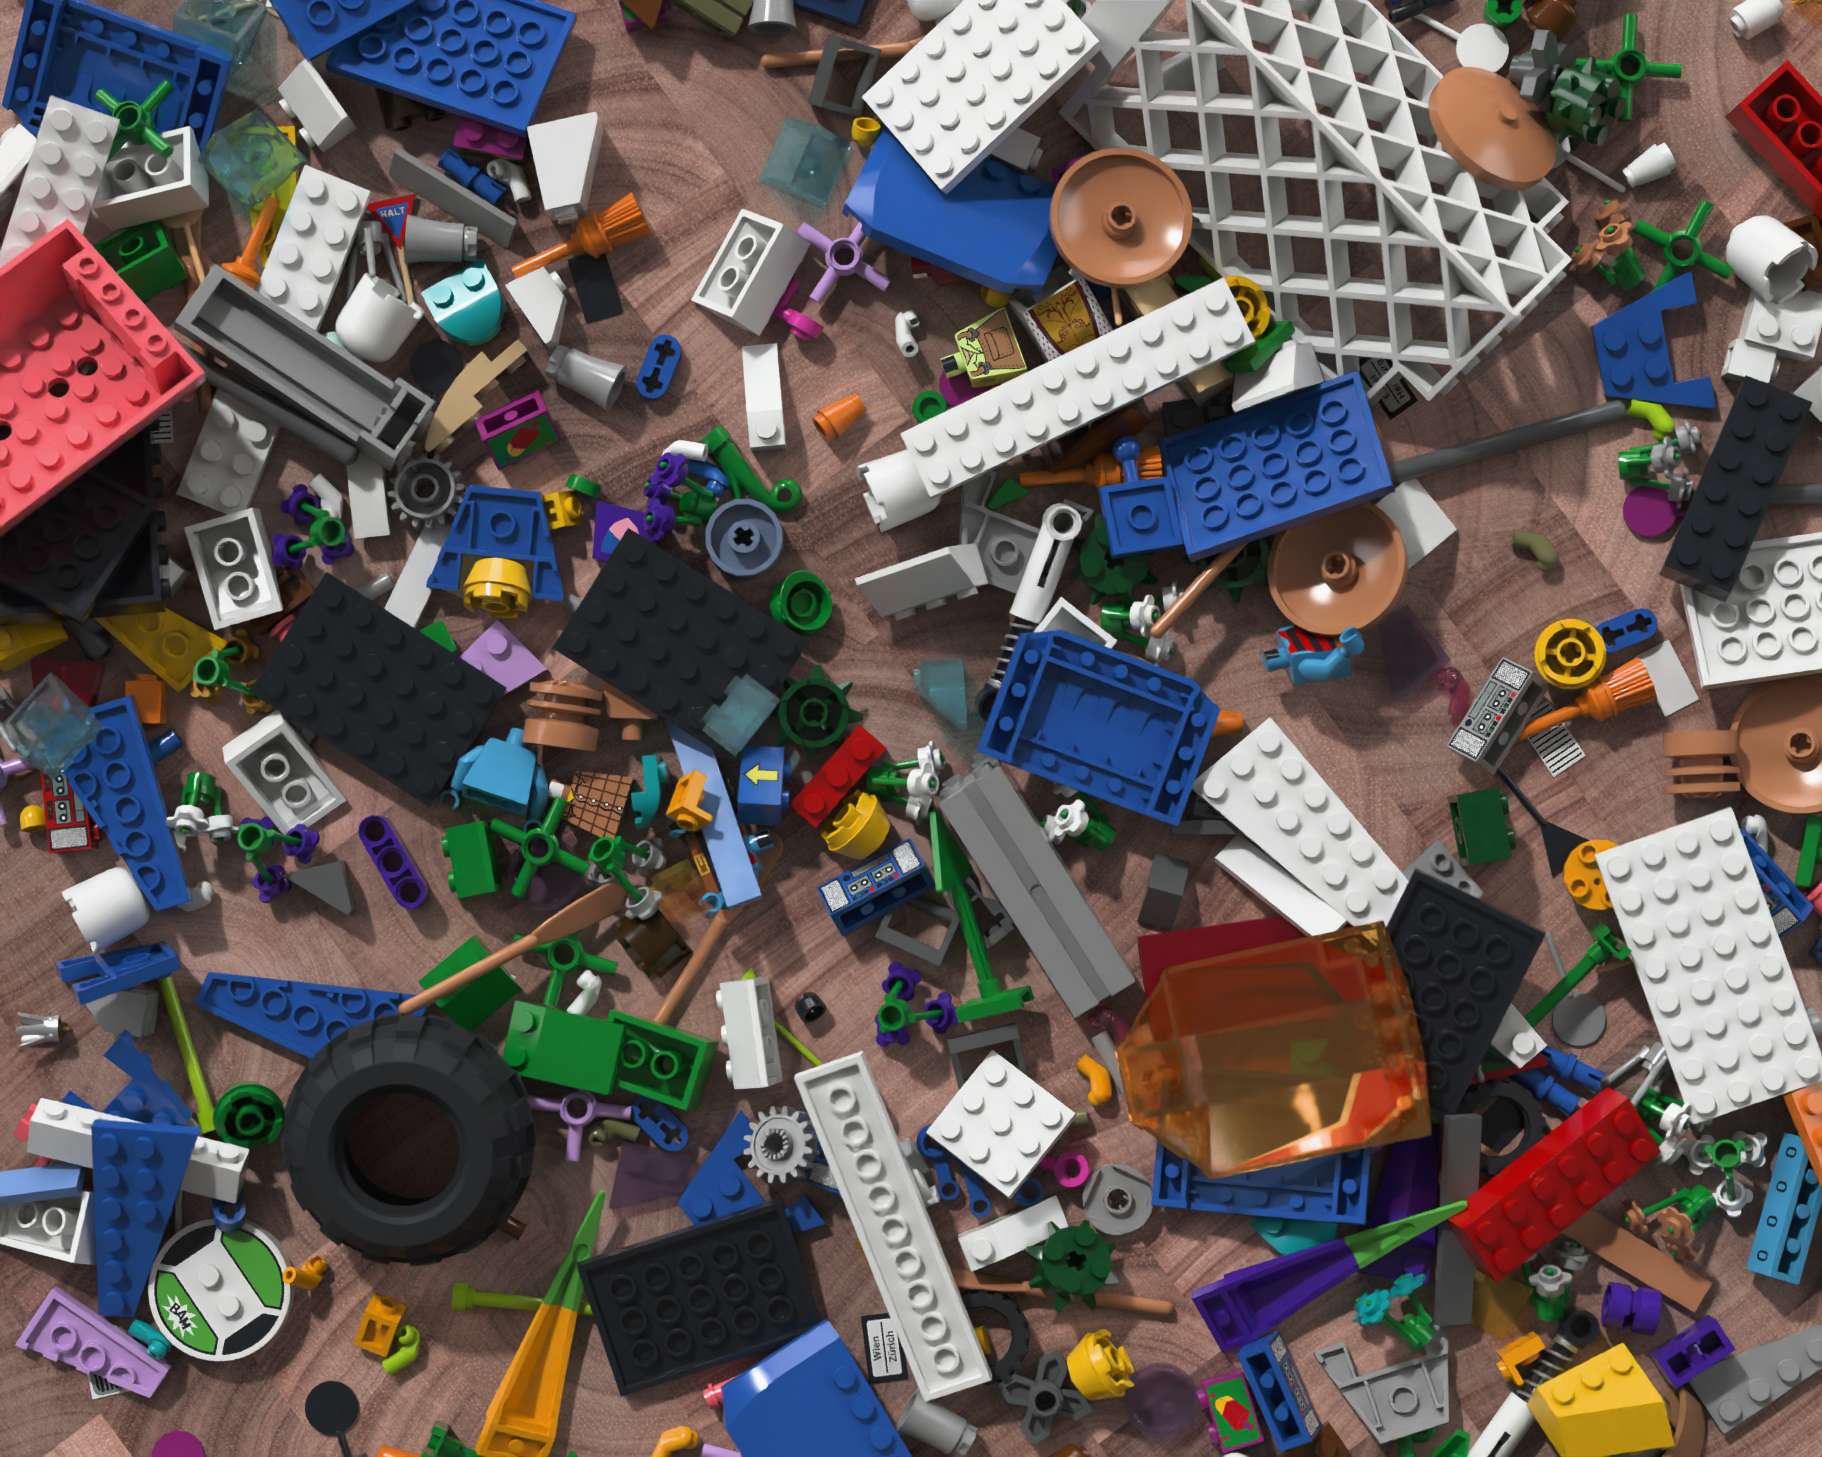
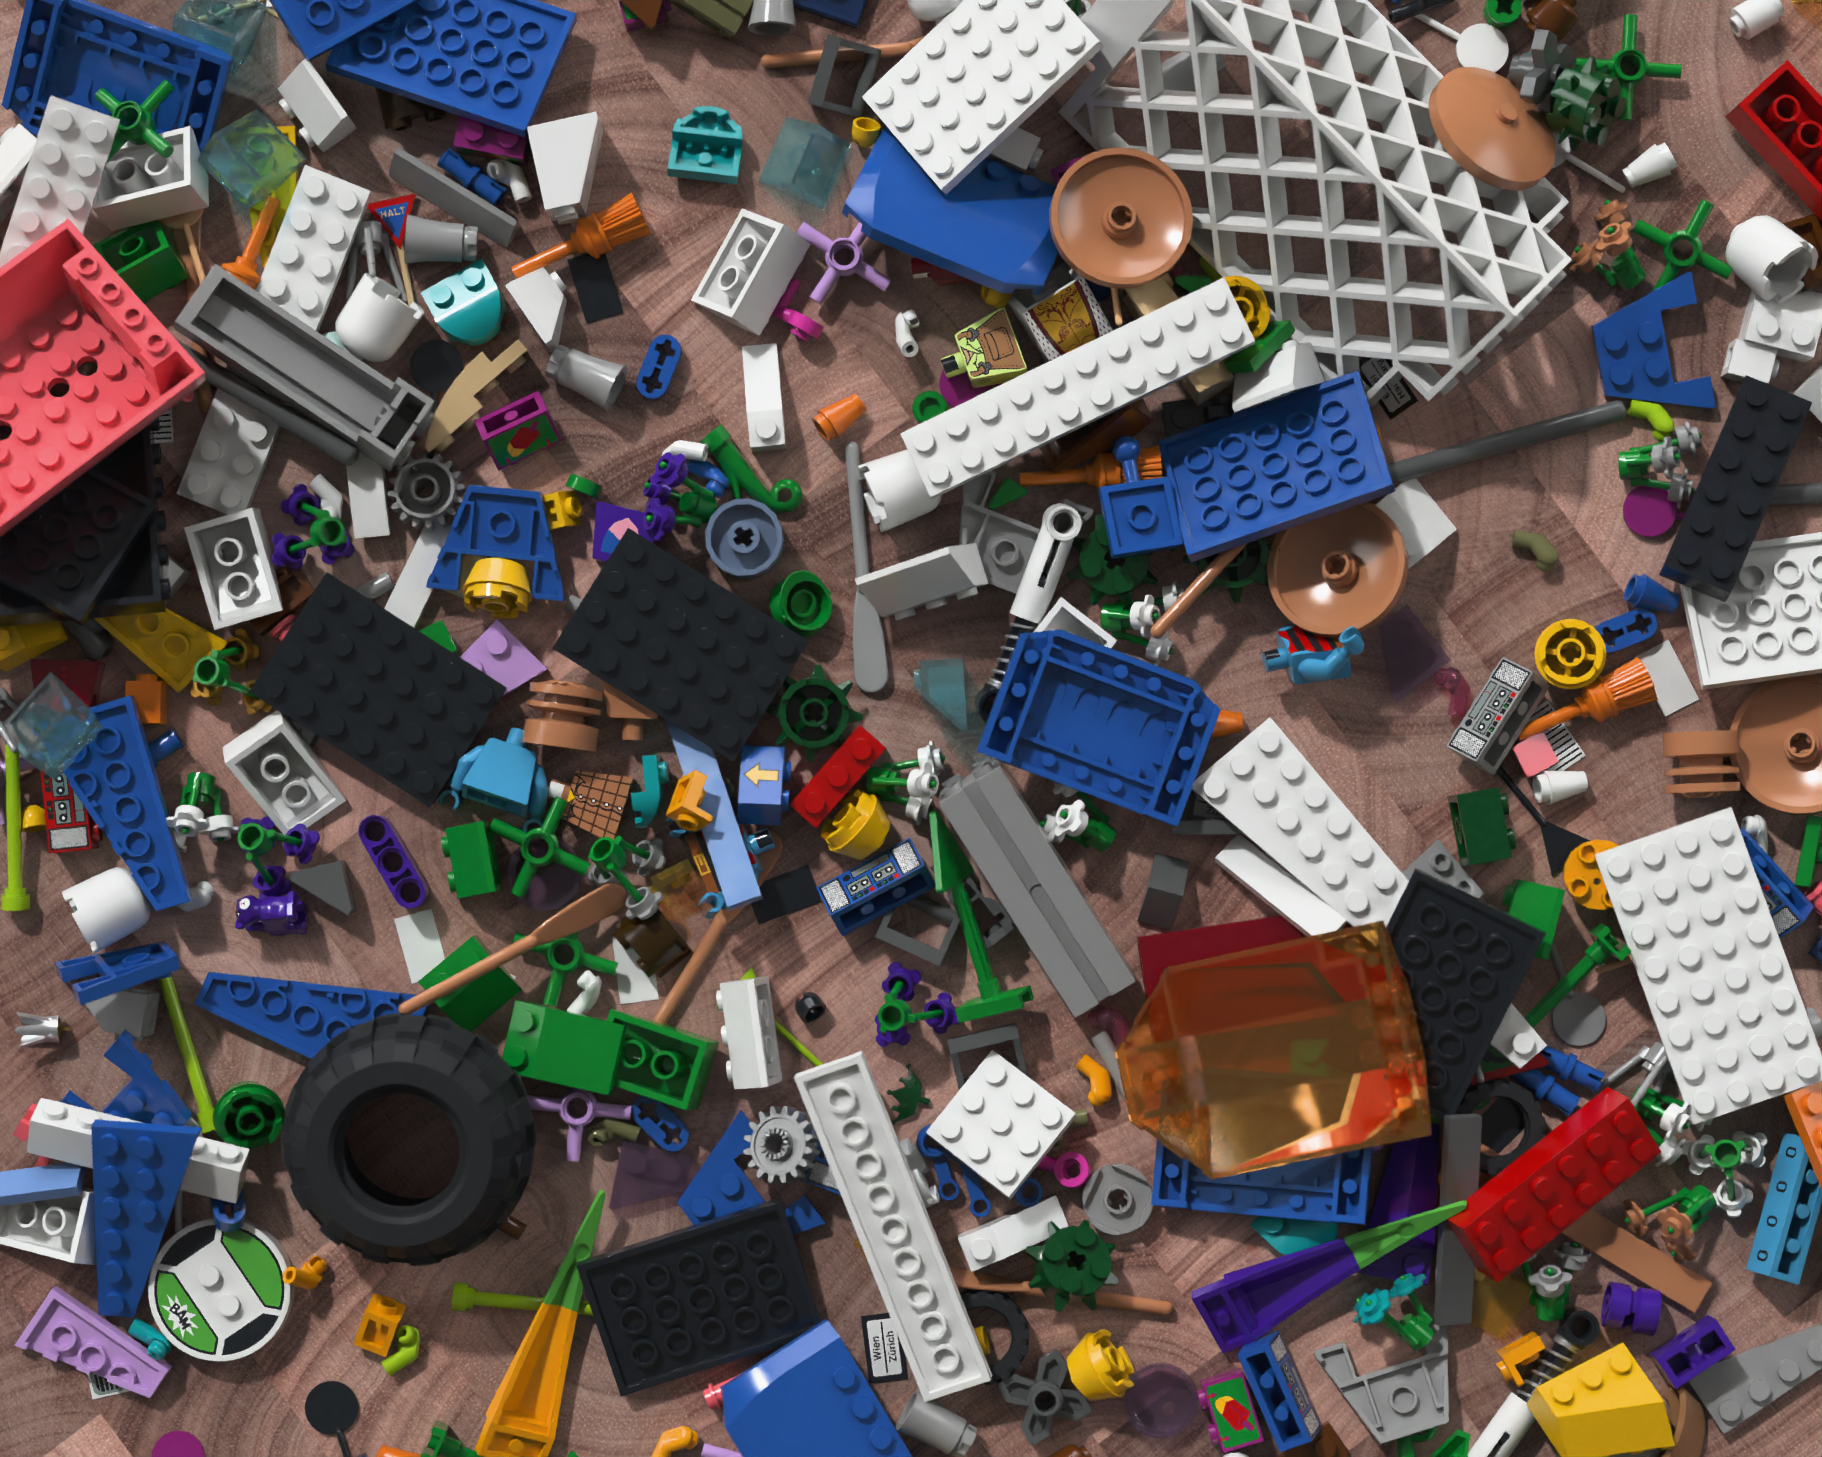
clear light blue slope [701,674,780,757] -> none
none -> lime piece [1,740,30,911]
none -> dark purple animal [235,891,308,936]
none -> white sticker [394,909,445,984]
none -> white sticker [612,937,659,1004]
none -> teal slope [667,106,742,185]
none -> black sticker [751,865,822,924]
none -> light grey piece [845,441,889,693]
none -> dark green piece [887,1064,930,1125]
none -> green slope [1501,879,1565,960]
none -> coral slope [1512,731,1559,778]
none -> white cone [1532,770,1588,805]
none -> blue cone [1624,574,1680,614]

